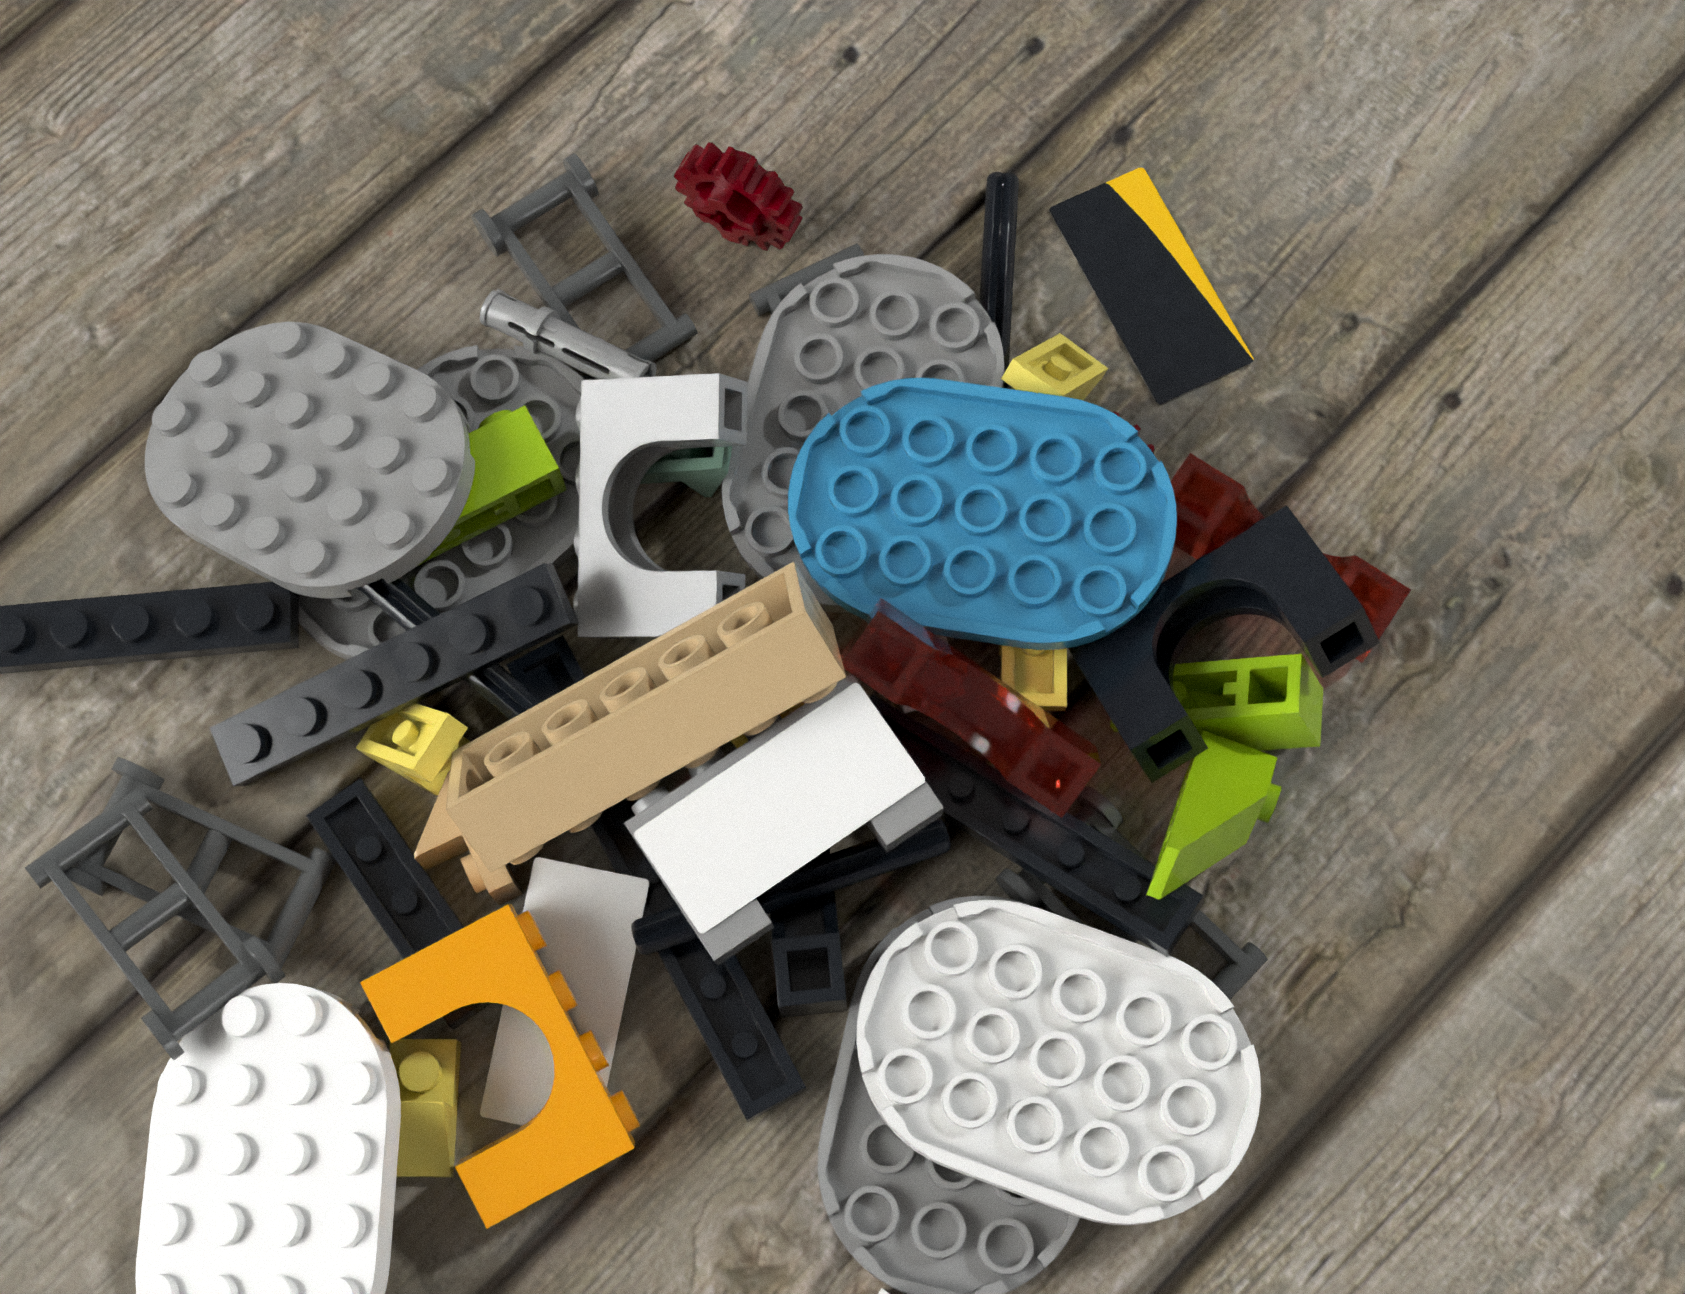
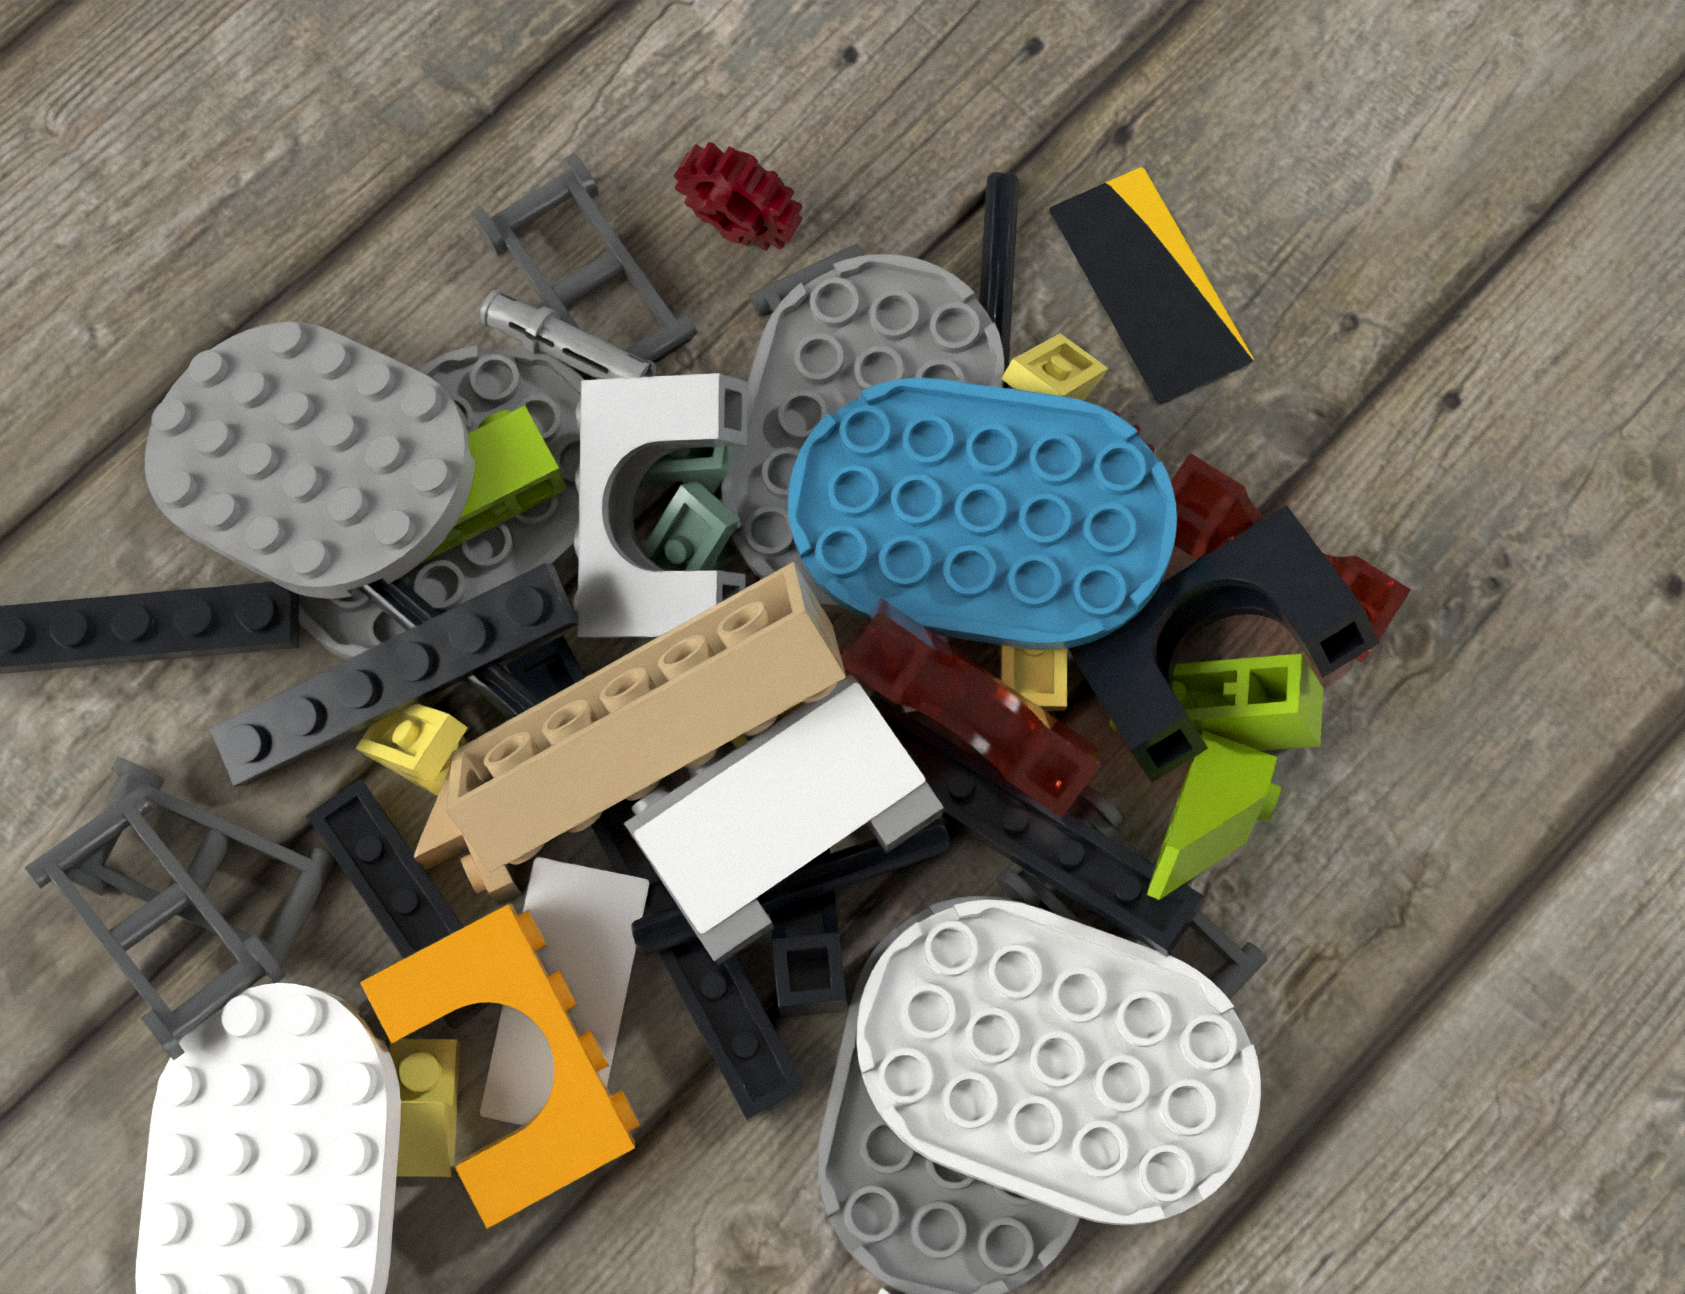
none -> sand green slope [642,479,740,571]

